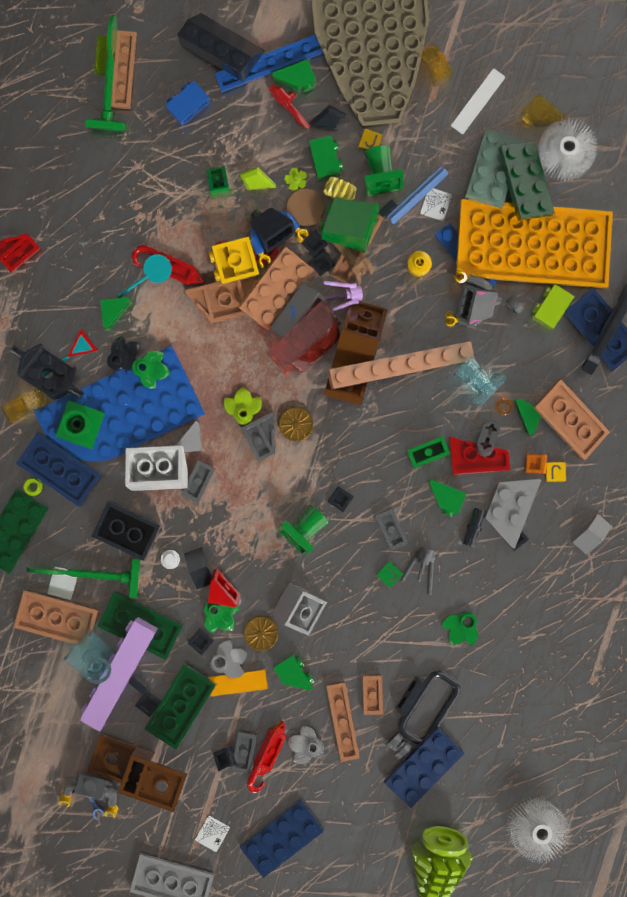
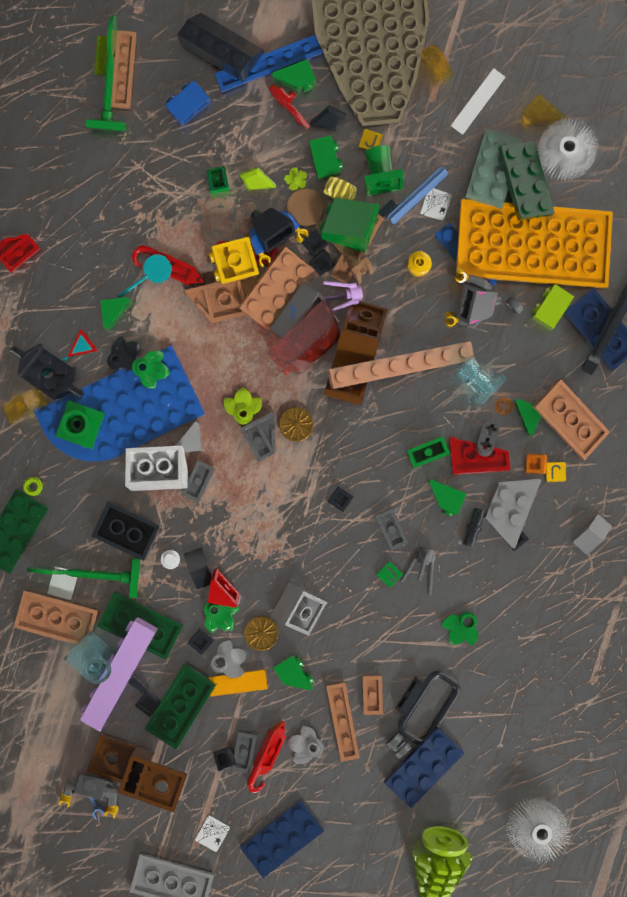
dark blue plate [16,432,102,507] -> none
green plant [277,504,329,556] -> none

